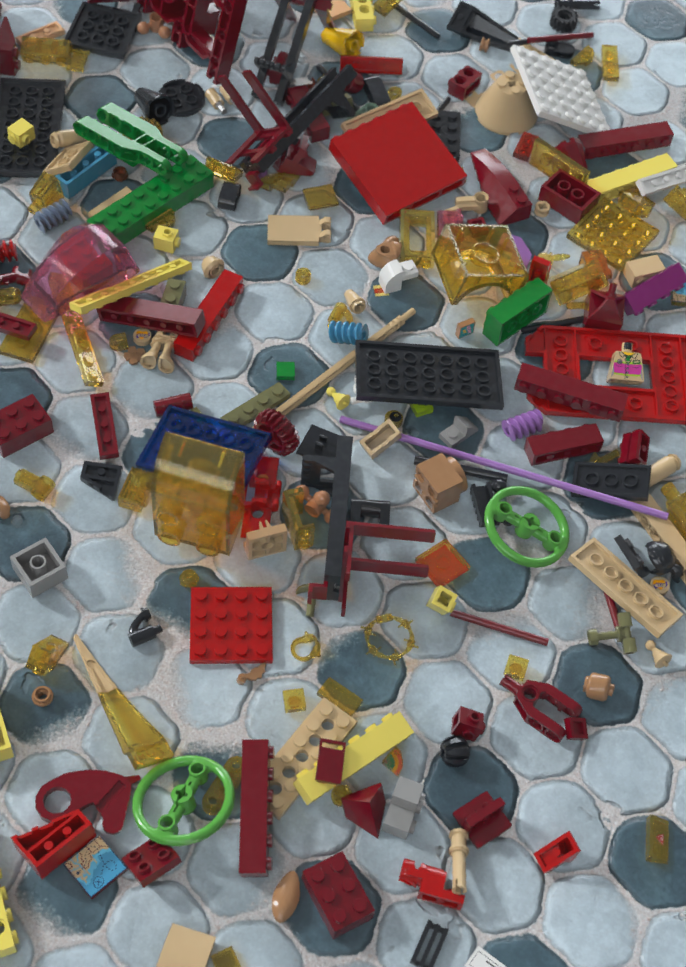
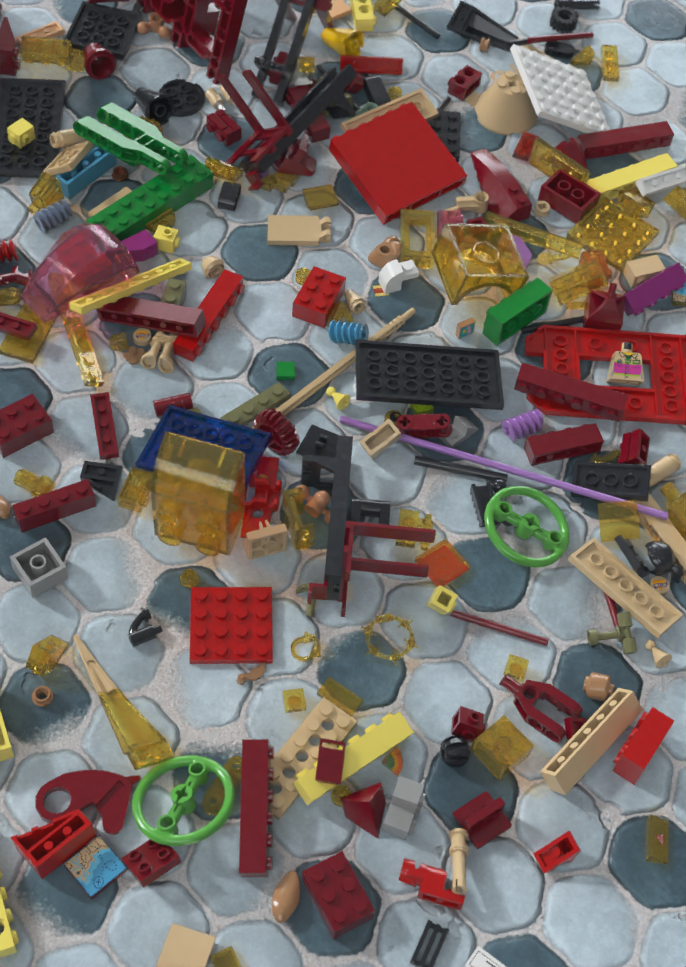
medium nougat piece [413,453,468,514] -> none
red plate [526,255,552,285] -> none
none -> dark red brick [12,479,96,533]
none -> dark red piece [83,43,116,80]
none -> magenta slope [101,229,158,264]
none -> dark red brick [206,109,242,147]
none -> red brick [292,266,346,328]
none -> clear yellow plate [299,56,315,73]
none -> clear yellow plate [395,509,433,551]
none -> dark red piece [397,414,453,438]
none -> clear yellow brick [471,715,534,781]
none -> clear yellow tile [484,211,583,259]
none -> tan brick [540,688,643,795]
none -> clear yellow tile [597,500,640,542]
none -> red brick [613,707,675,785]

